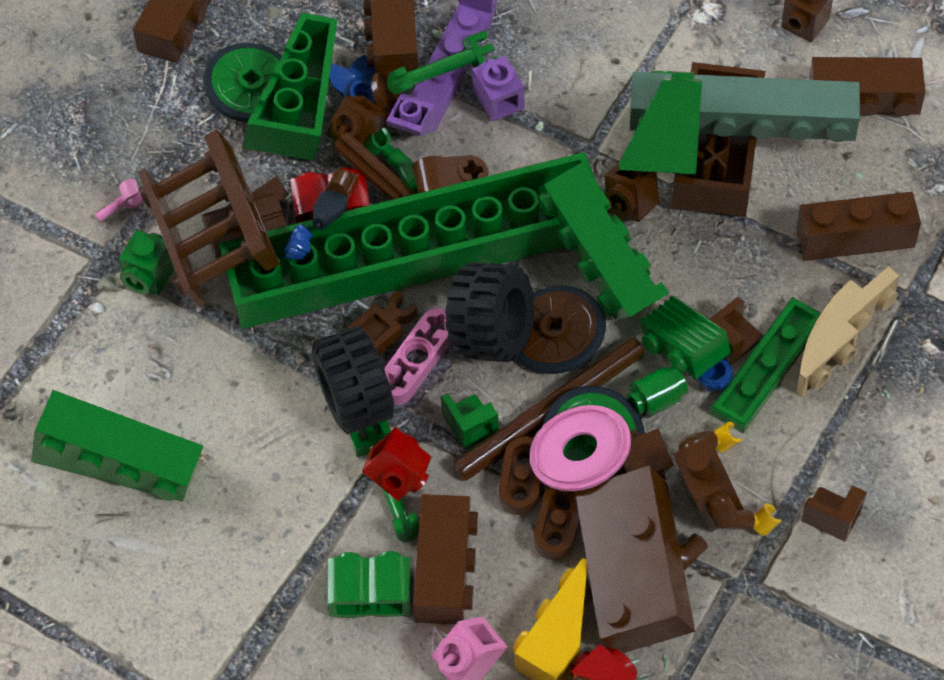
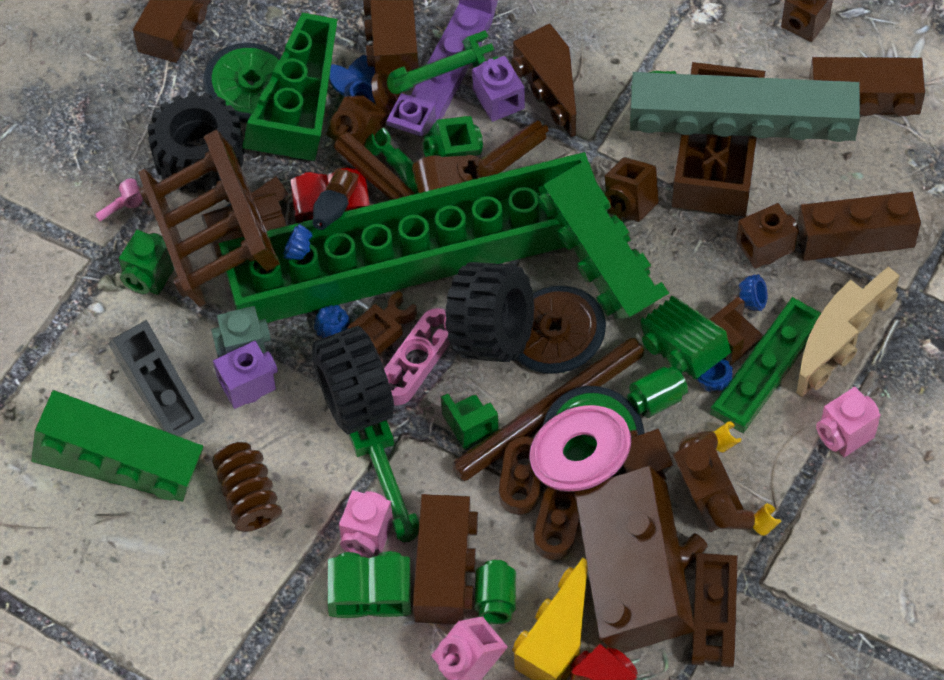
red brick [362,427,432,501] -> none
green slope [619,71,702,174] -> none
reddish brown panel [801,485,867,542] -> none
none -> dark grey slope [108,320,205,436]
none -> black tyre [148,92,245,193]
none -> sand green brick [211,306,271,358]
none -> reddish brown piece [212,442,282,532]
none -> medium lavender brick [213,341,278,409]
none -> blue piece [314,305,350,338]
none -> bright pink brick [339,490,393,558]
none -> green brick [423,116,483,157]
none -> green brick [474,560,516,624]
none -> reddish brown axle [476,120,549,177]
none -> reddish brown slope [511,23,576,137]
none -> reddish brown plate [691,553,738,668]
none -> reddish brown brick [736,203,799,269]
none -> blue piece [738,274,768,311]
none -> bright pink brick [816,387,881,458]

